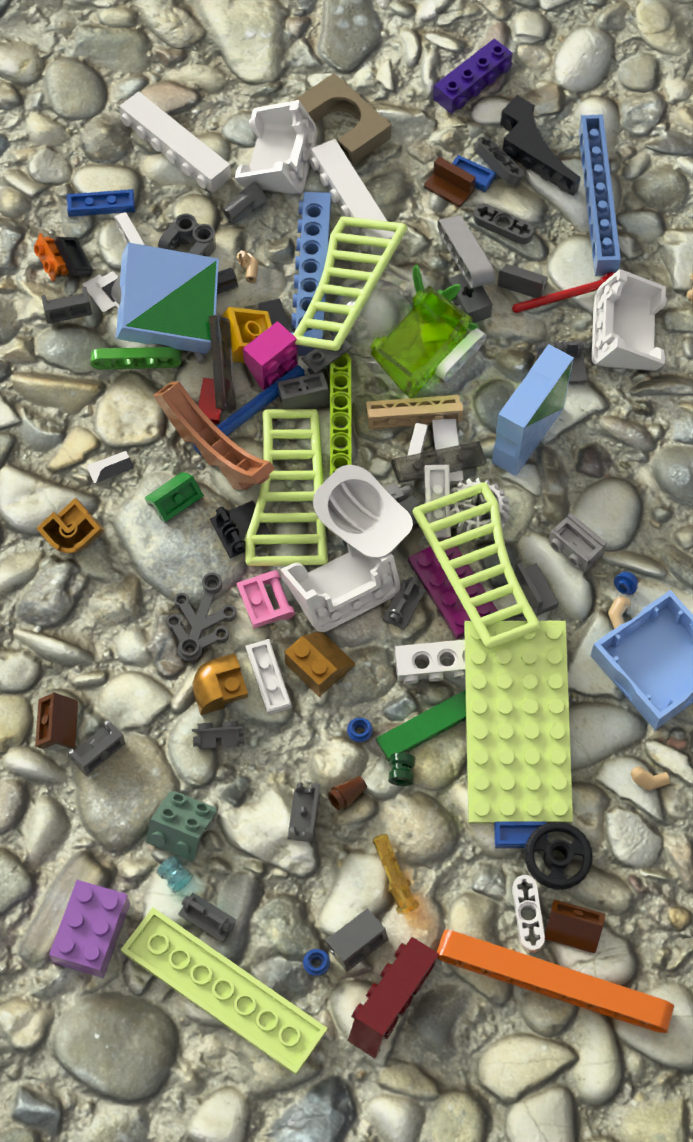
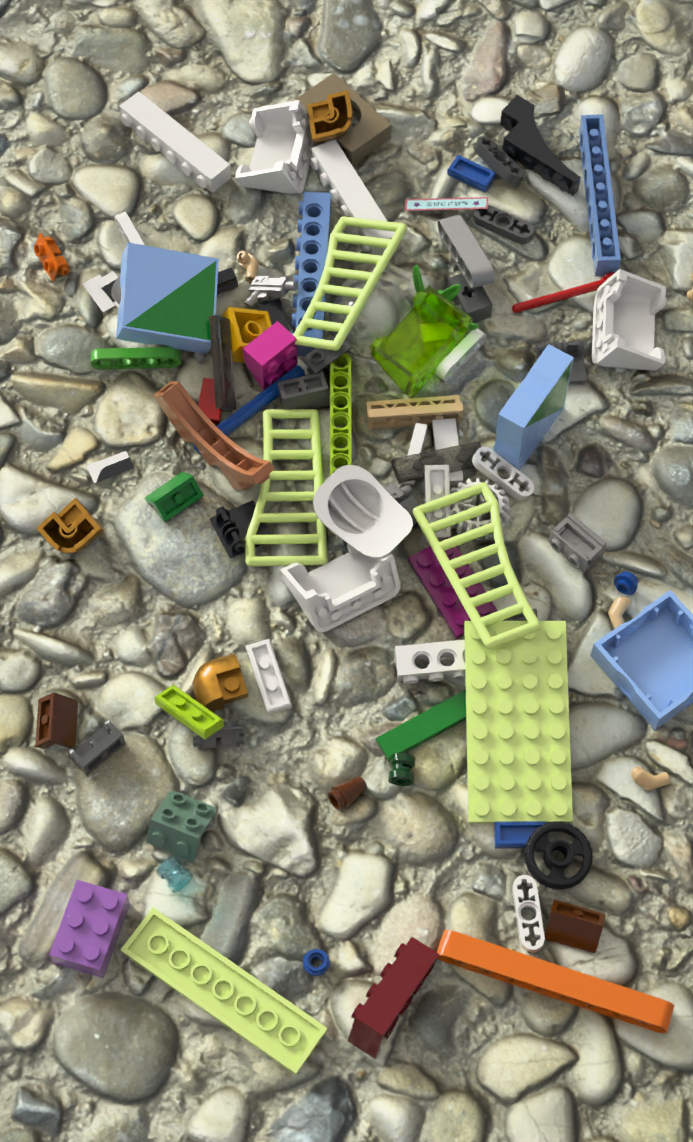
dark grey hinge [41,287,92,324] -> none
black tile [55,237,93,276] -> none
blue tile [67,189,135,217] -> none
dark grey piece [158,213,216,257] -> none
dark grey plant [166,572,236,662] -> none
dark grey hinge [178,893,237,942] -> none
dark grey piece [222,181,268,224] -> none
bright pink plate [237,570,295,629] -> none
pearl gold slope [284,632,355,697] -> none
dark grey hinge [287,782,320,842] -> none
dark grey hinge [326,908,388,972] -> none
blue plate [347,717,373,743] -> none
clear yellow pin [372,834,419,914] -> none
dark grey hinge [382,577,426,630] -> none
reddish brown panel [424,157,476,208] -> none
dark purple brick [433,38,513,114] -> none
dark grey panel [498,263,548,298] -> none
dark grey panel [515,562,559,616] -> none
none -> lime tile [154,685,224,739]
none -> light grey piece [244,276,298,309]
none -> pearl gold brick [307,90,353,144]
none -> clear light blue sticker [405,197,489,211]
none -> white beam [472,447,534,501]

